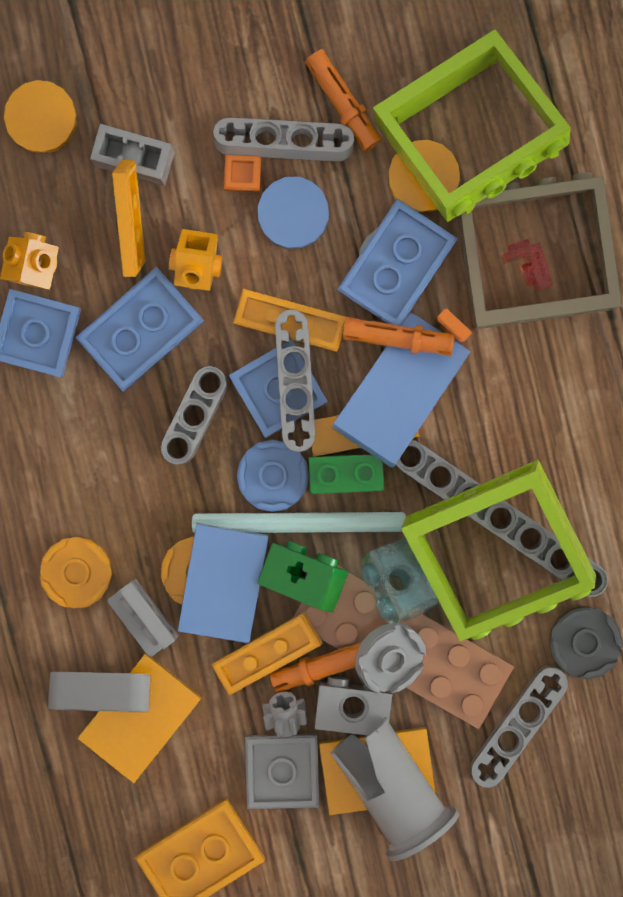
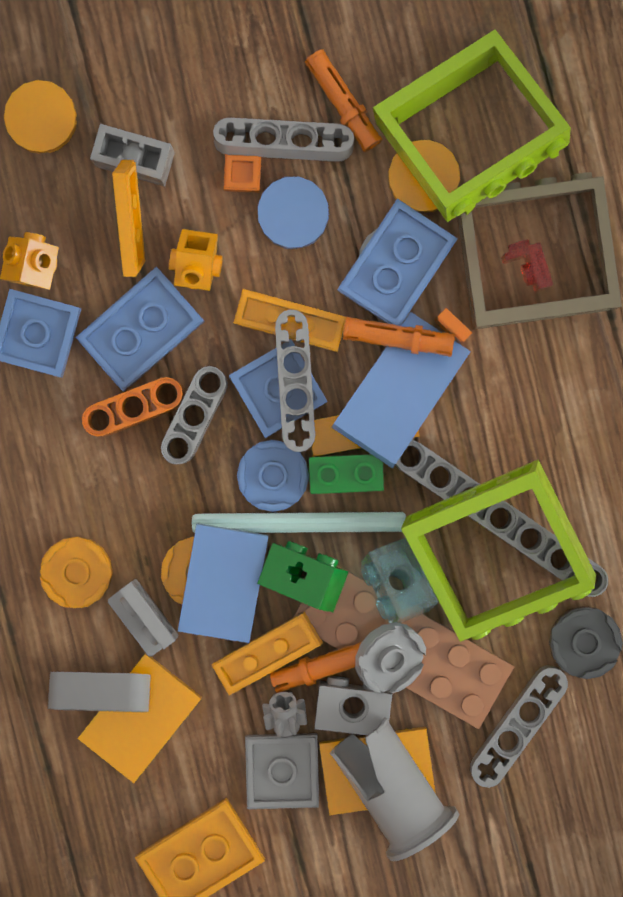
none -> orange beam [82,377,185,437]

